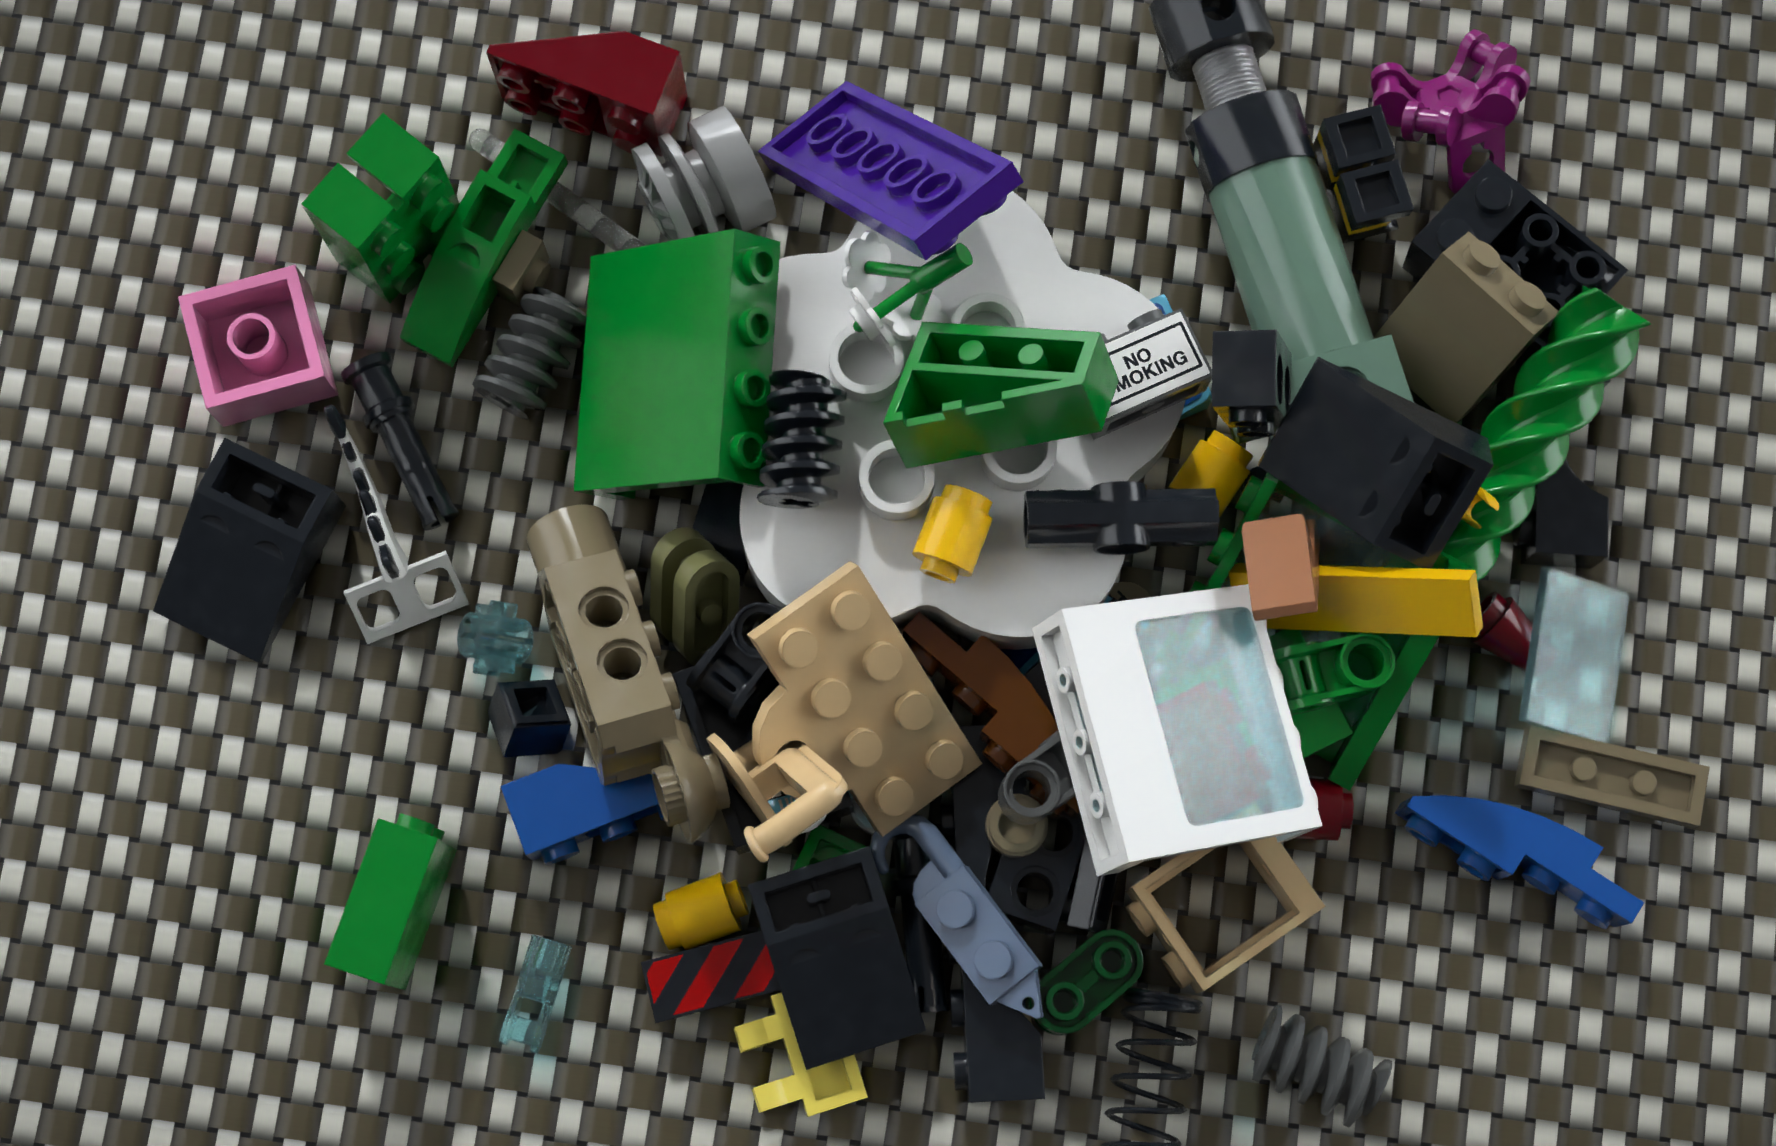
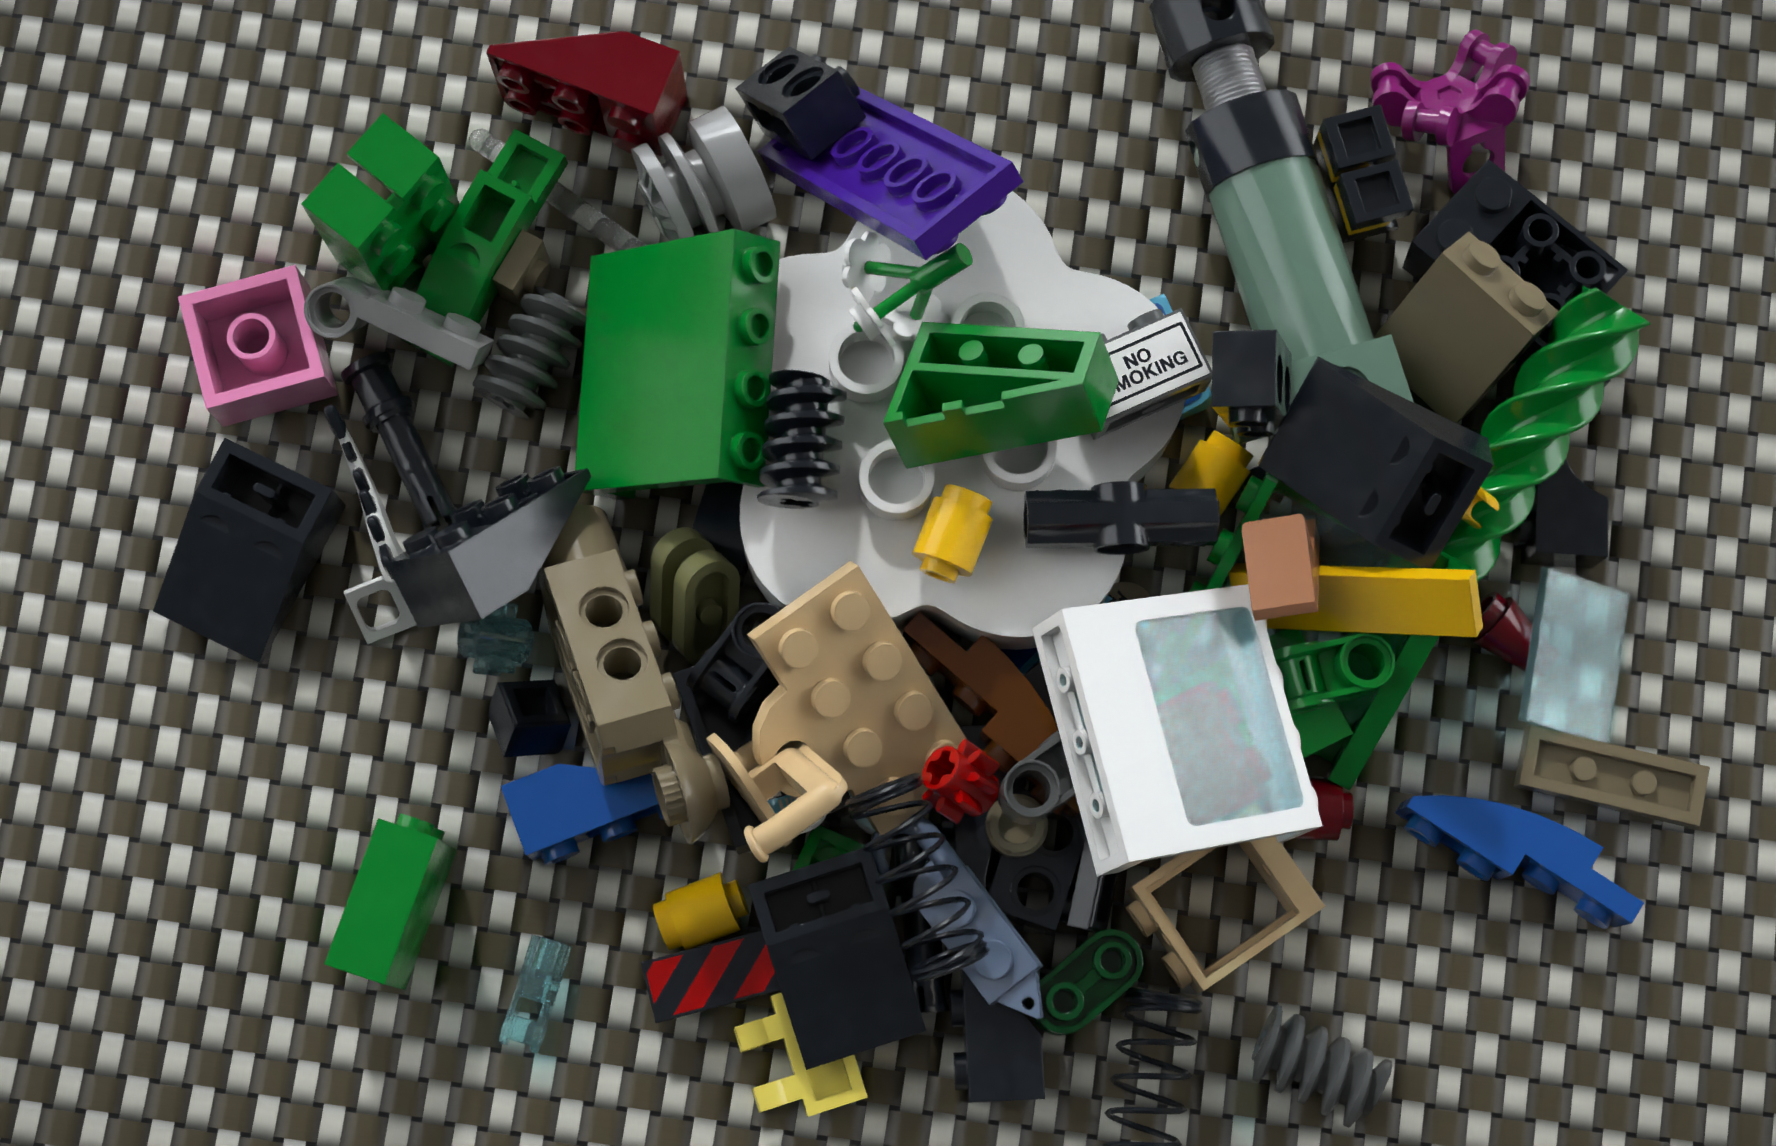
none -> light grey plate [304,277,494,370]
none -> black slope [386,466,591,628]
none -> black brick [735,46,866,160]
none -> black piece [845,773,990,982]
none -> red gear [922,739,1000,824]

